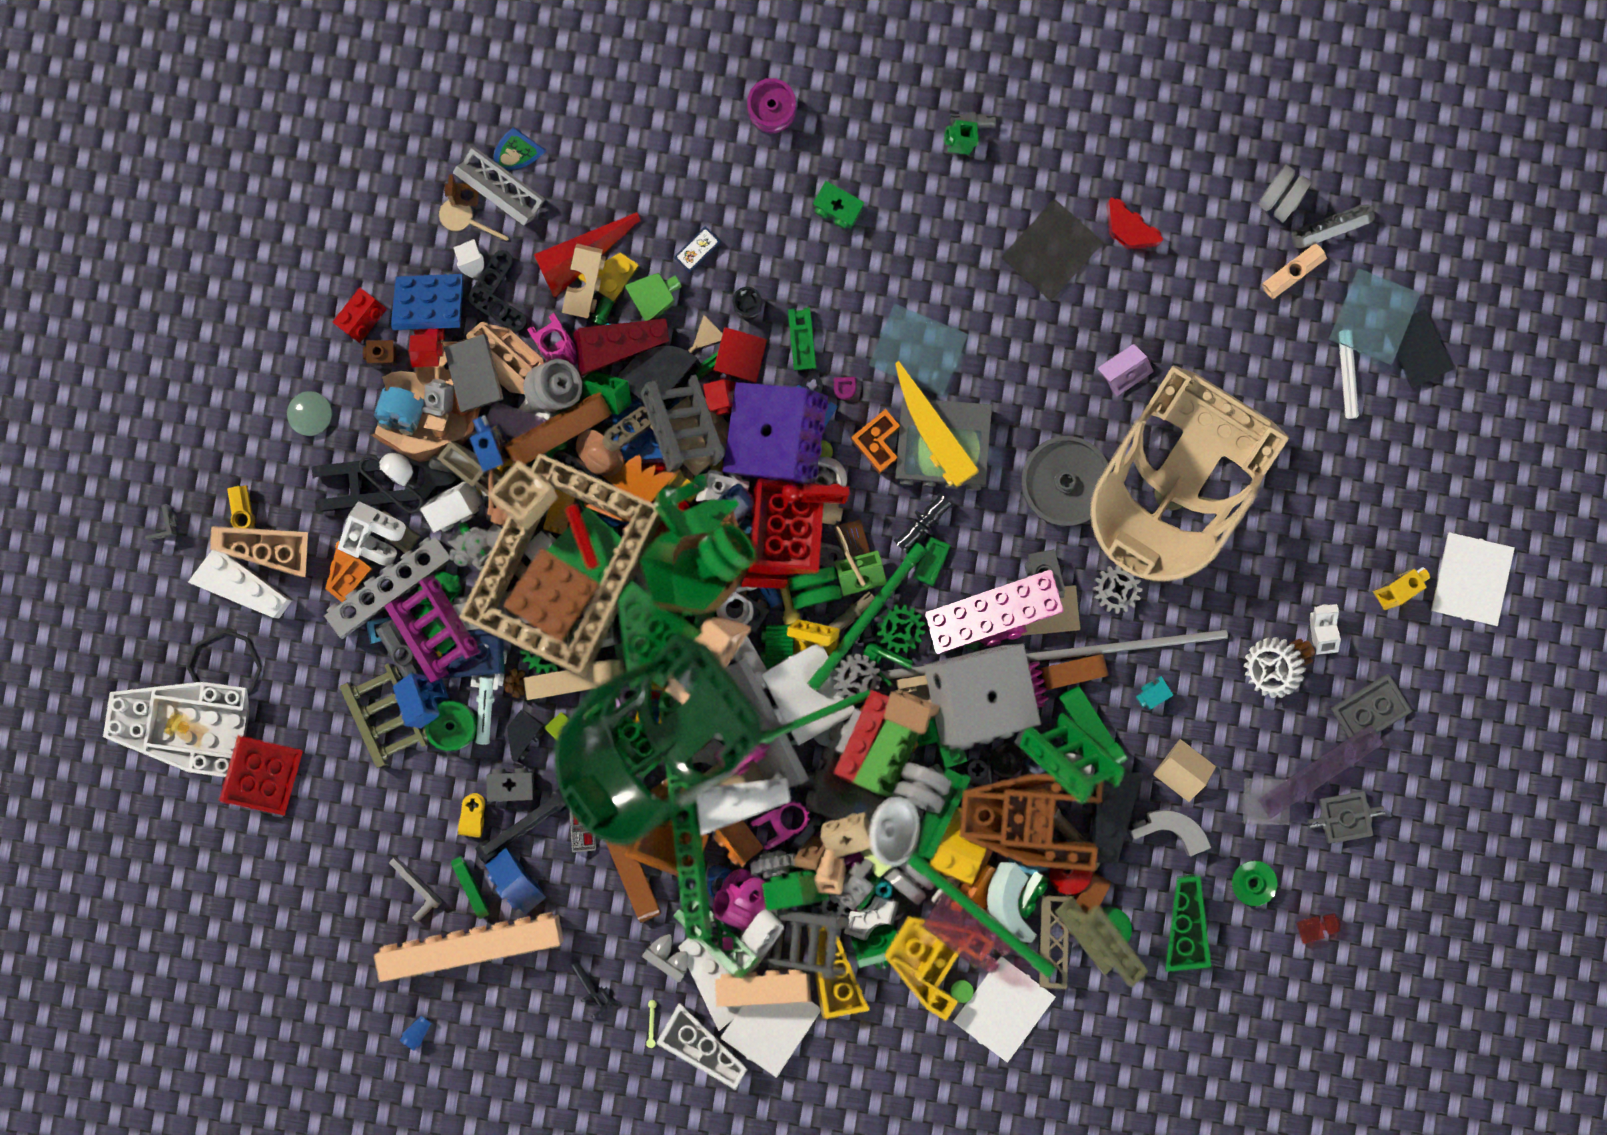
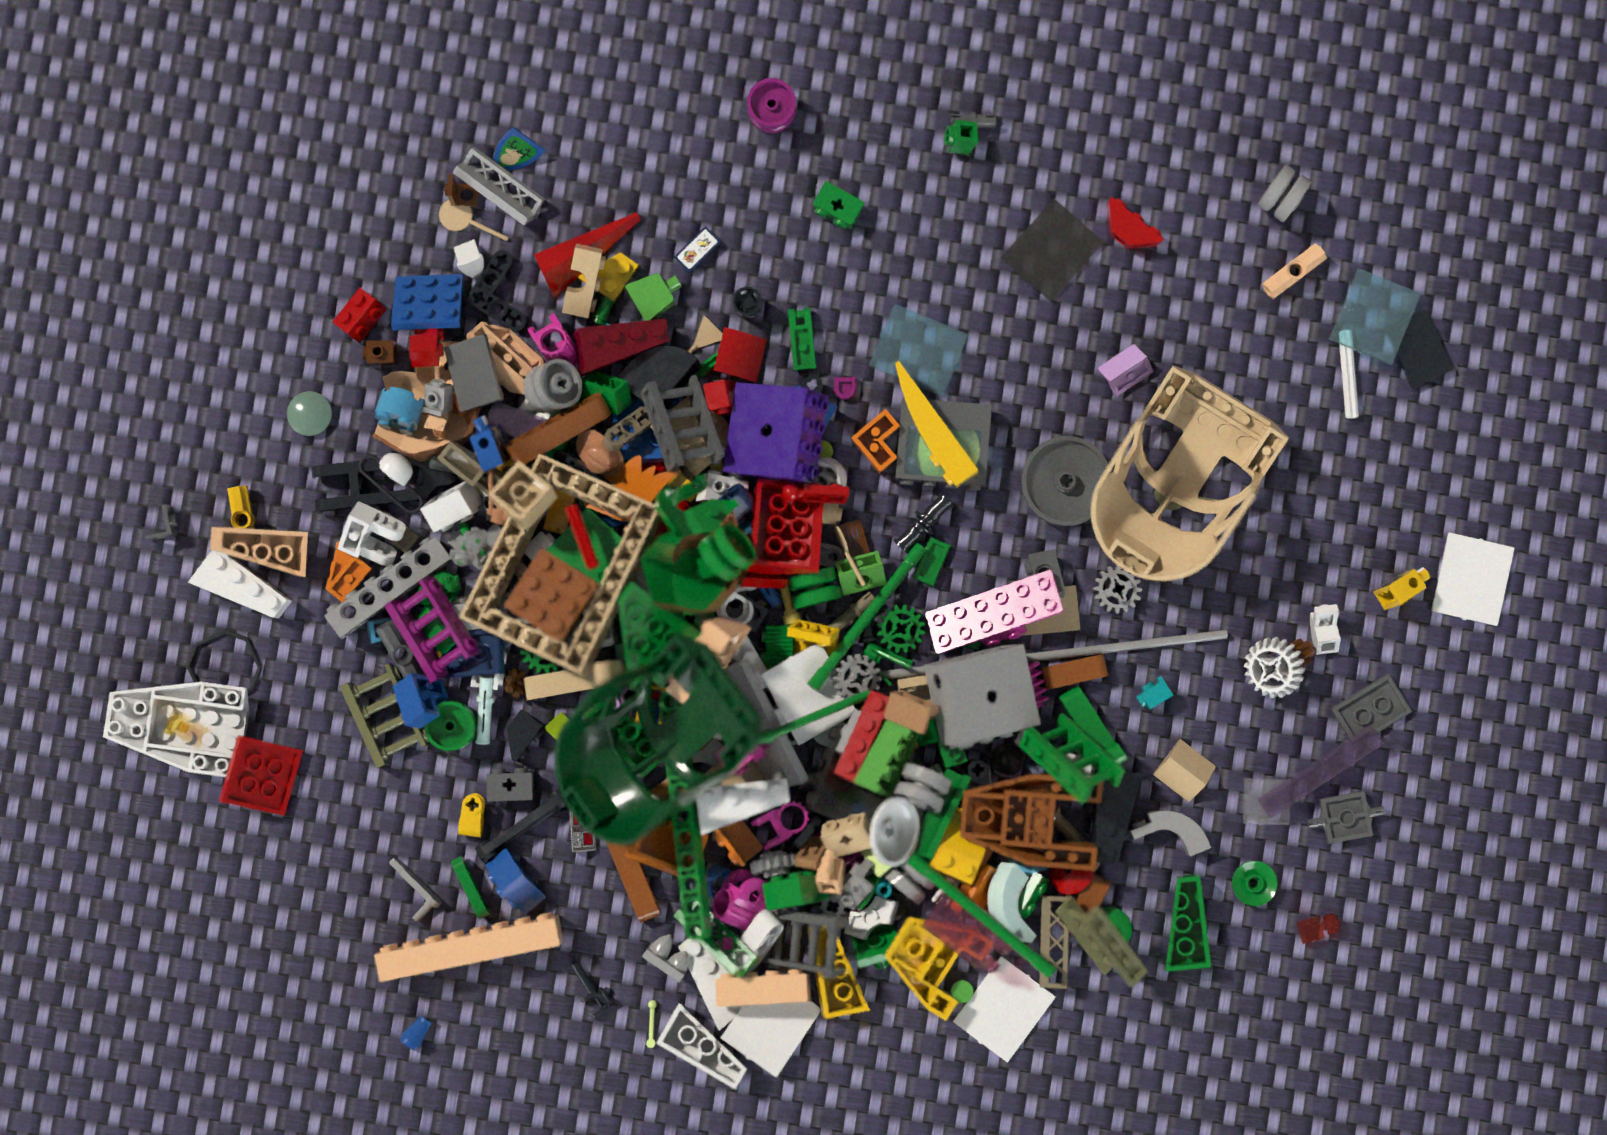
dark grey beam [1291,205,1375,248] -> none

